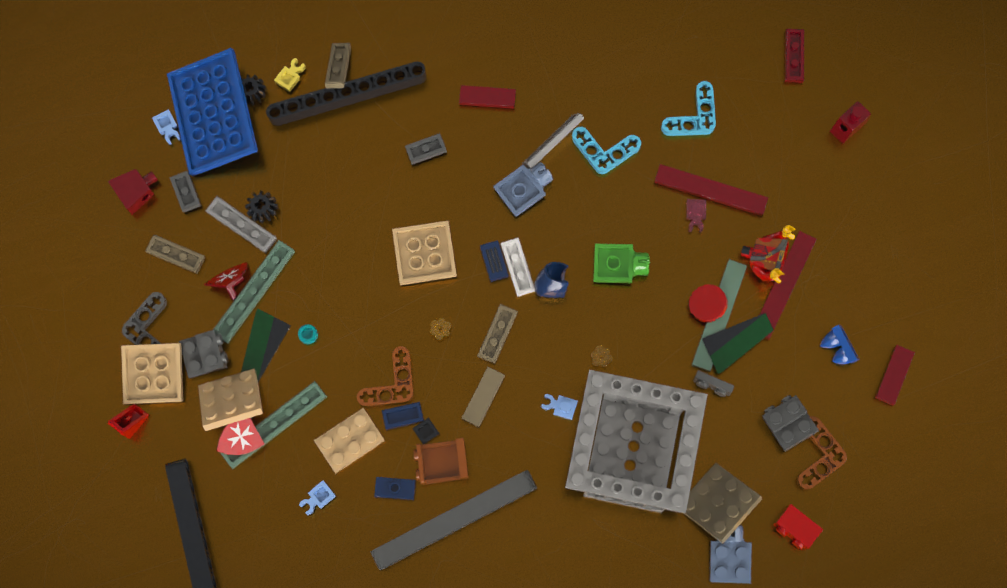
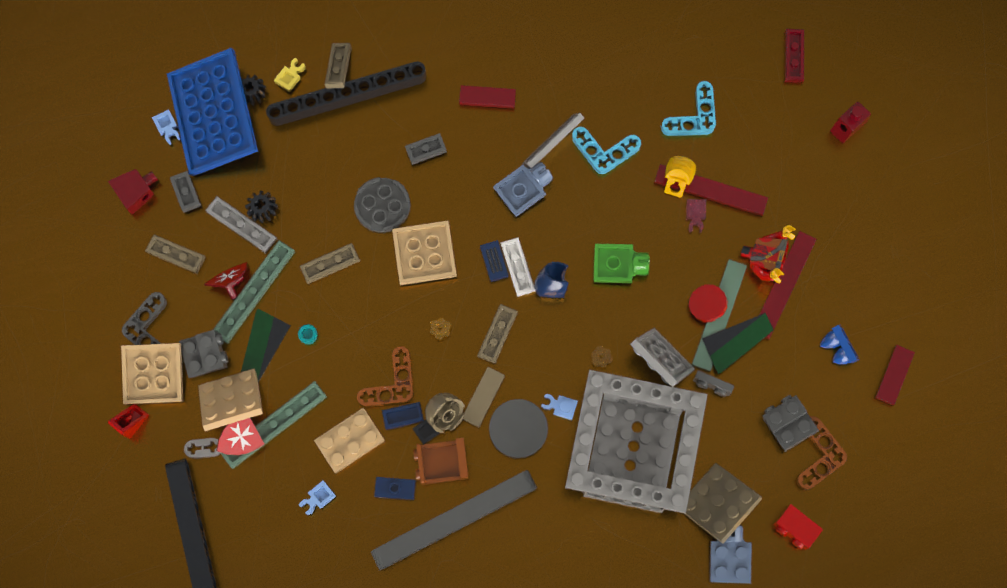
none -> light grey beam [184,438,221,459]
none -> dark tan tile [300,243,360,284]
none -> dark grey tile [354,177,411,233]
none -> dark tan cylinder [425,393,465,433]
none -> dark grey tile [489,399,548,458]
none -> light grey plate [630,328,695,387]
none -> yellow piece [664,156,696,198]

